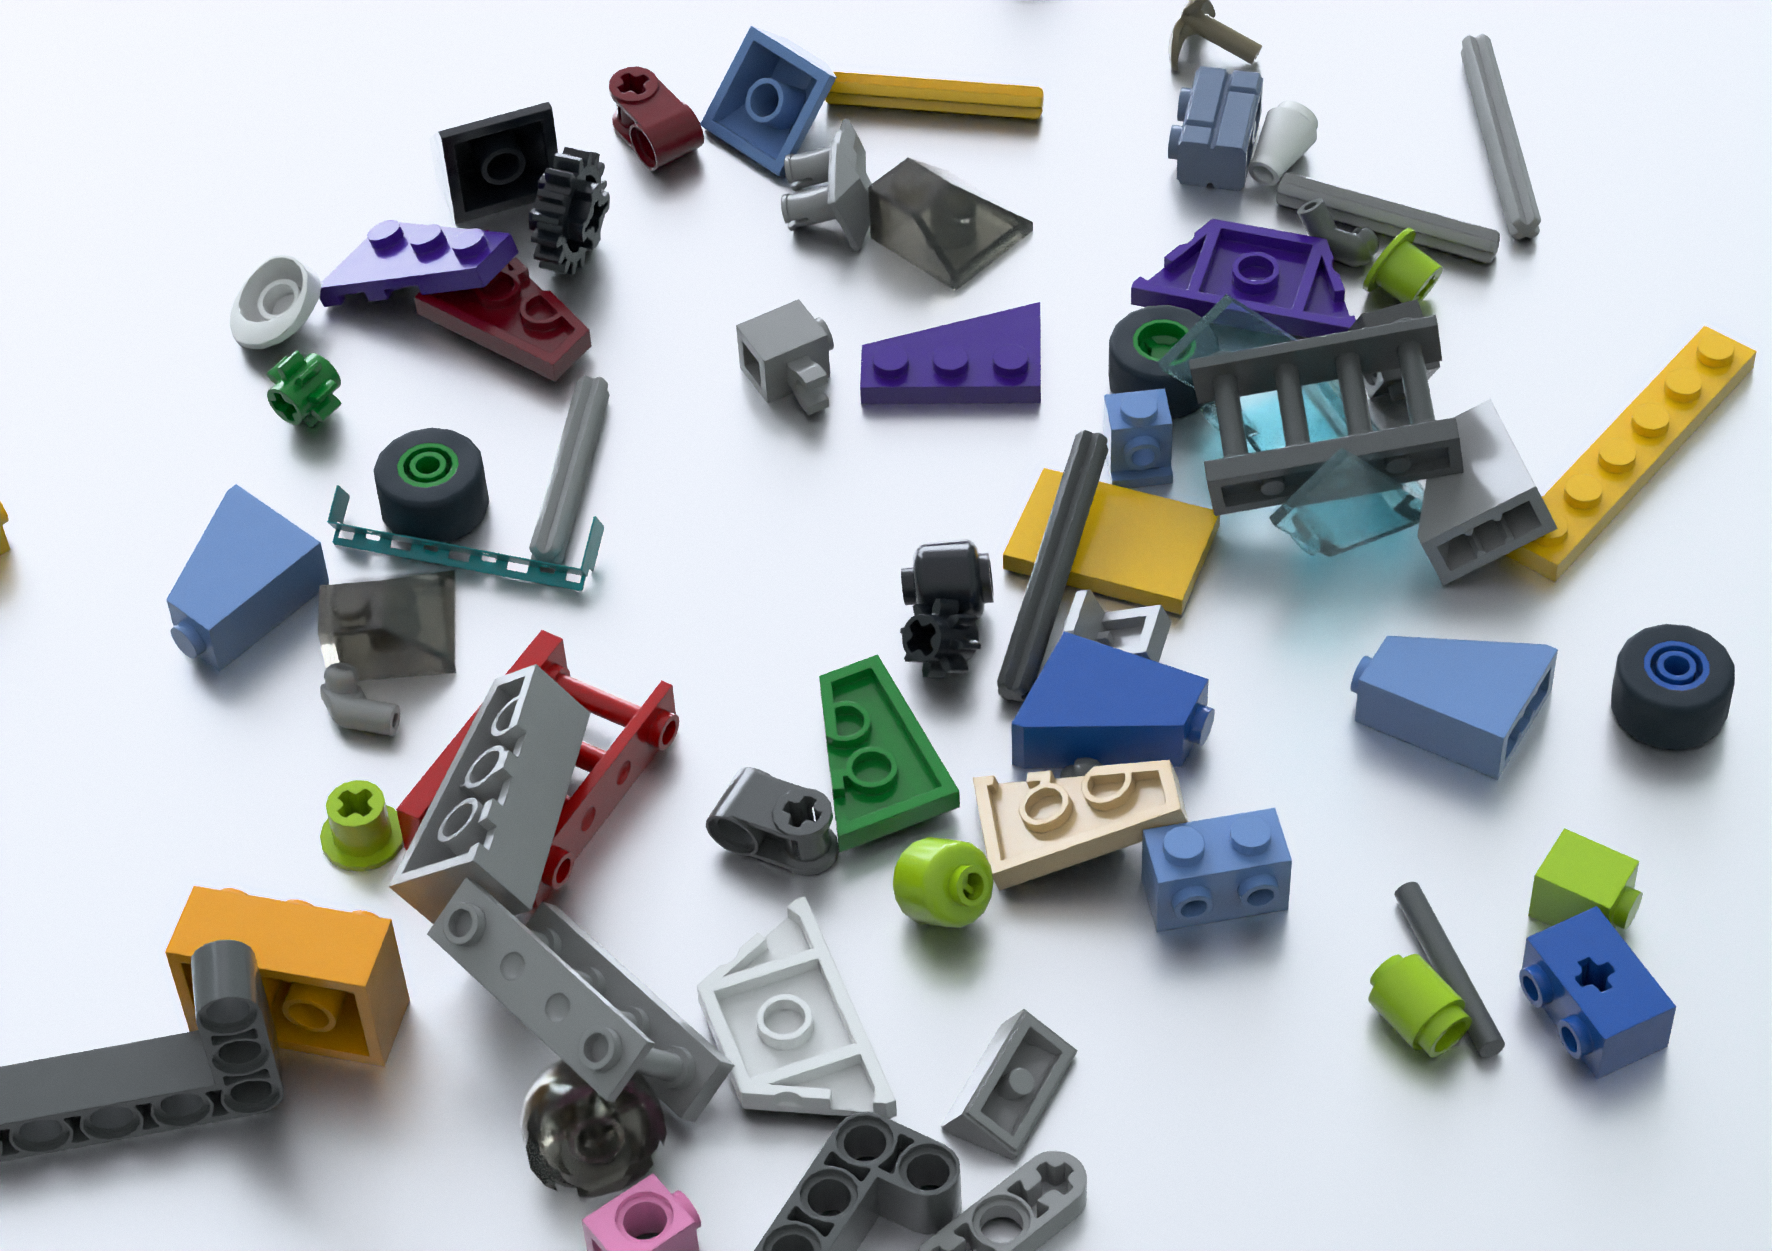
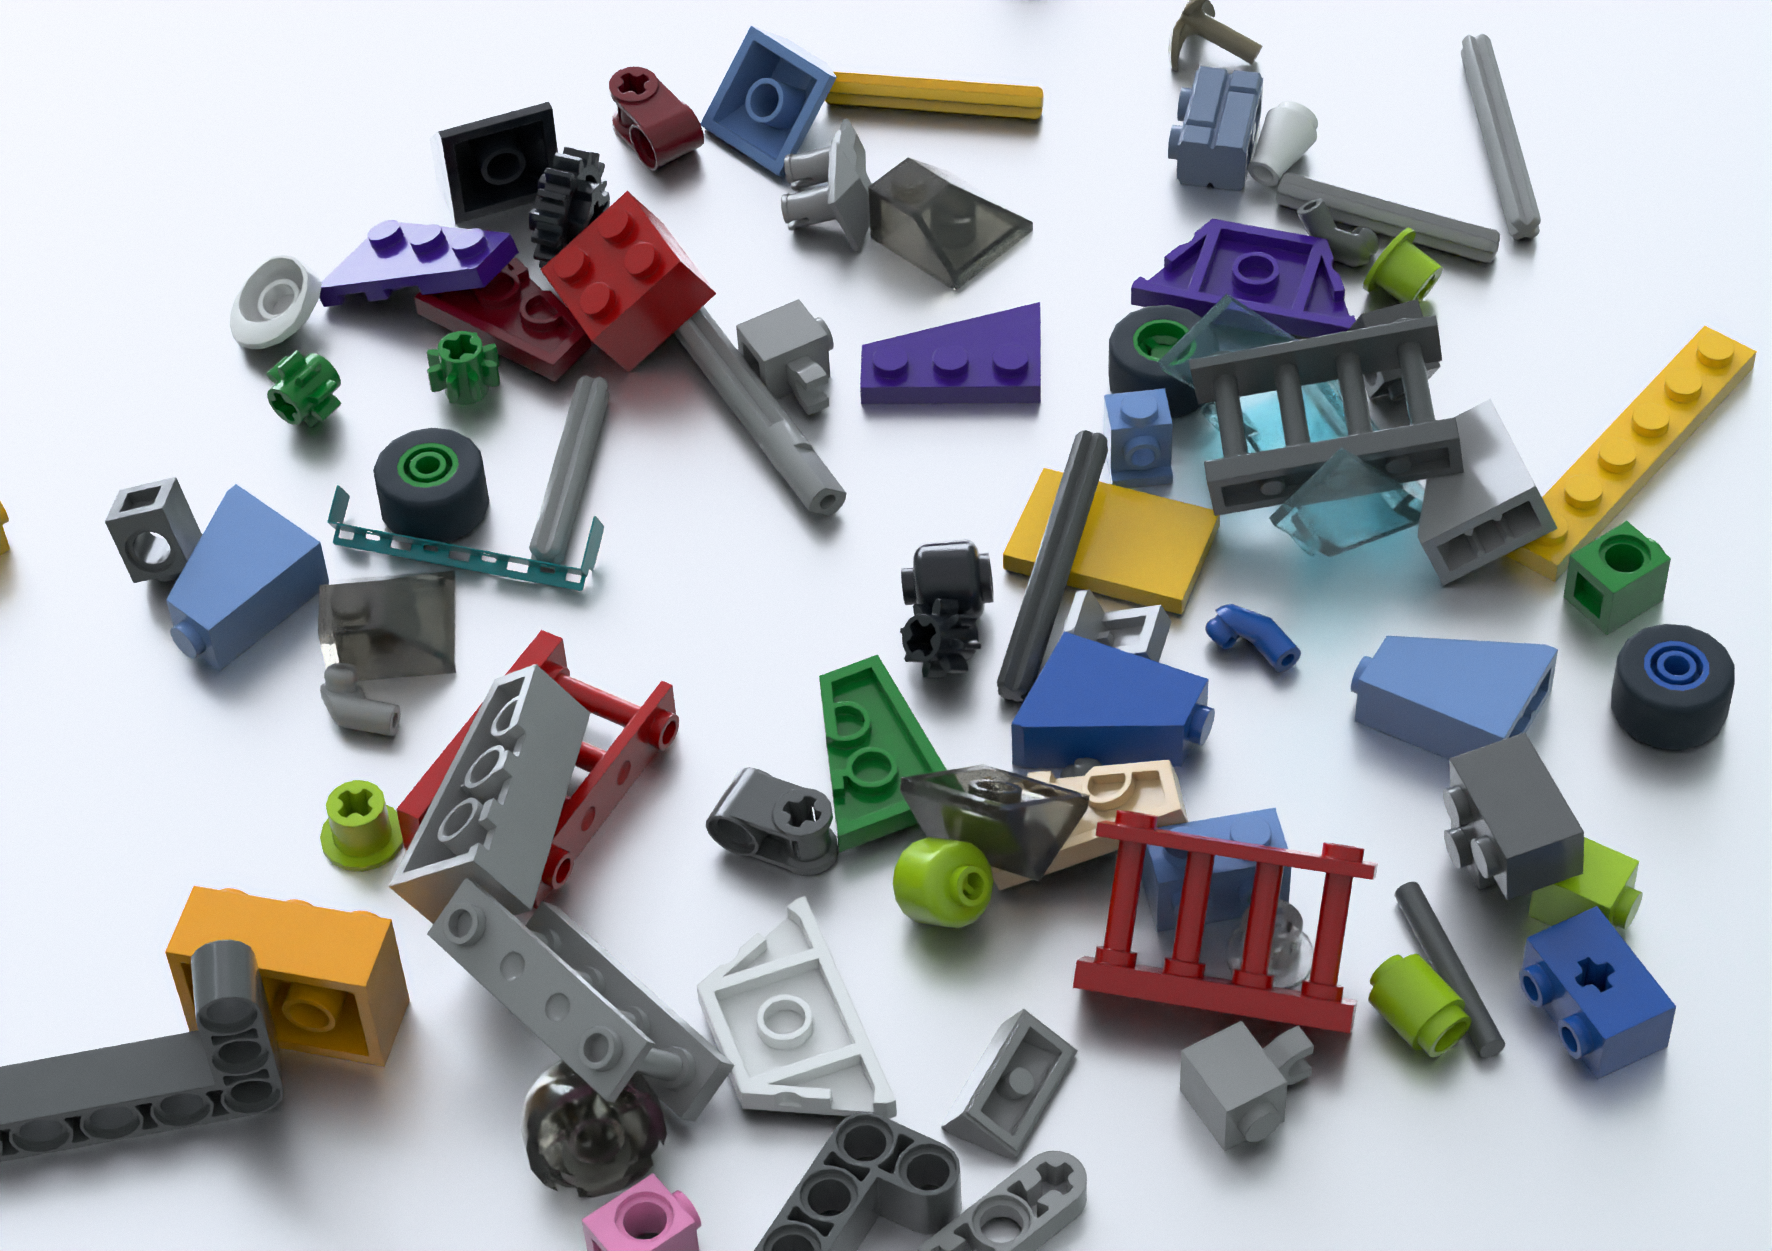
none -> dark grey brick [104,476,202,584]
none -> green gear [426,331,500,405]
none -> red brick [540,190,717,372]
none -> light grey piece [674,306,847,516]
none -> clear smoke slope [900,764,1090,881]
none -> red fence [1073,810,1378,1034]
none -> light grey brick [1180,1021,1314,1152]
none -> blue arm [1205,604,1301,672]
none -> clear piece [1226,899,1314,990]
none -> dark grey brick [1443,732,1584,900]
none -> green brick [1563,521,1671,635]

